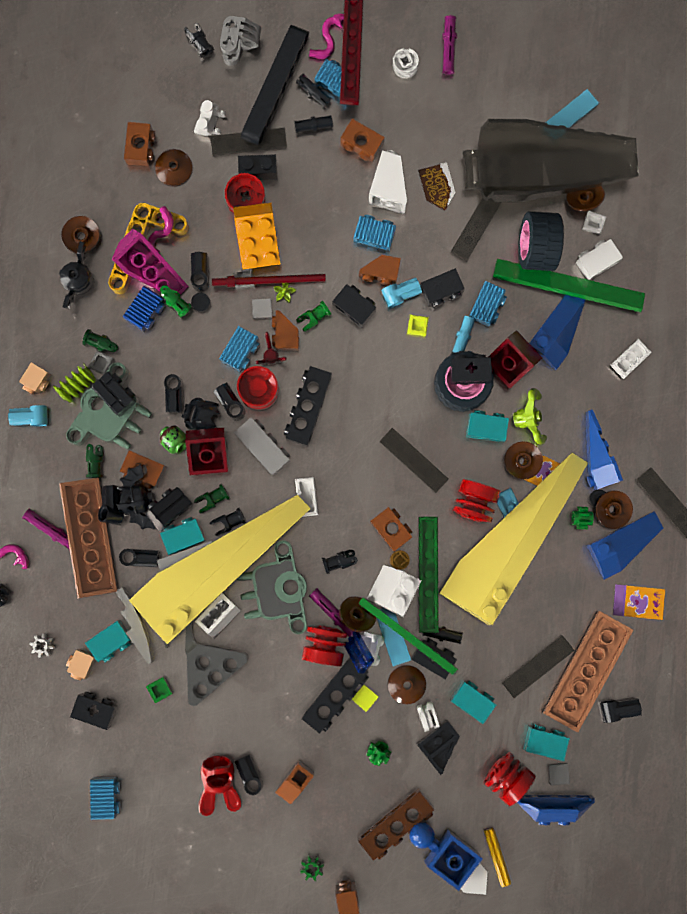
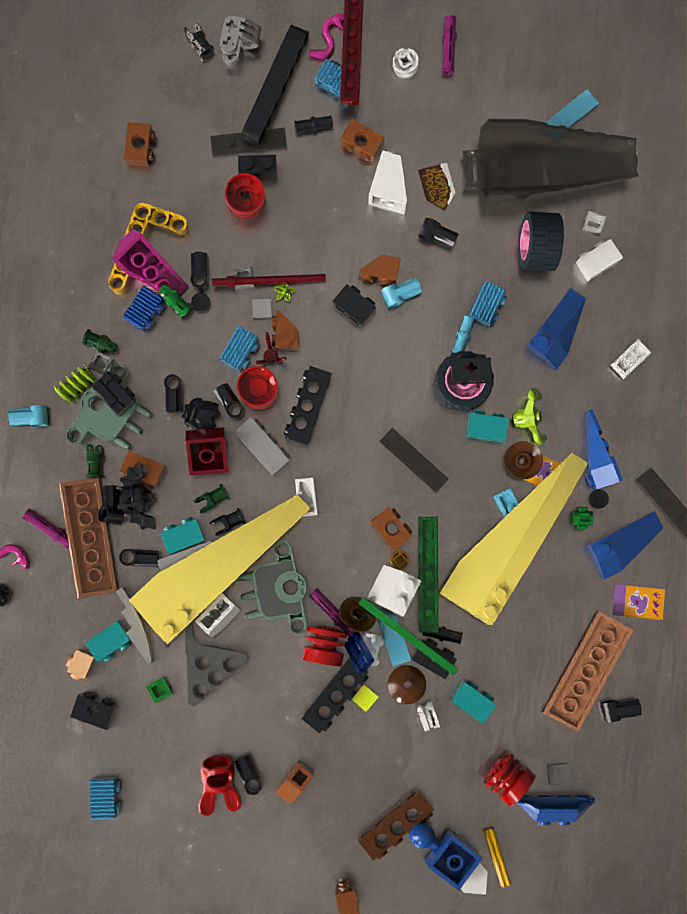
light nougat brick [19,363,51,394] -> none
white gear [29,633,55,658] -> none
black helmet [59,241,94,309] -> none
reddish brown dish [61,216,100,253] -> none
black brick [146,487,192,531] -> none
dark pink animal [148,206,174,253] -> none
reddish brown dish [155,149,193,186] -> none
bright green head [159,425,186,454] -> none
white piece [194,100,226,136] -> none
light orange brick [233,202,280,269] -> none
black pin [296,73,332,107] -> none
green piece [296,301,332,332] -> none
green gear [300,855,324,881] -> none
black piece [322,550,358,574] -> none
dark azure brick [353,215,396,251] -> none
green gear [366,741,392,766] -> none
neon yellow tile [407,315,429,337] -> none
black wing [417,720,460,775] -> none
black brick [420,268,465,308] -> none
clear smoke tile [451,187,505,261] -> none
red wheel [452,479,501,523] -> none
dark red brick [487,330,543,388] -> none
green tile [493,259,645,312] -> none
clear smoke tile [501,635,575,698] -> none
teal brick [523,724,570,761] -> none
reddish brown dish [567,182,605,211] -> none
reddish brown dish [596,490,633,529] -> none
none -> black piece [418,218,459,249]

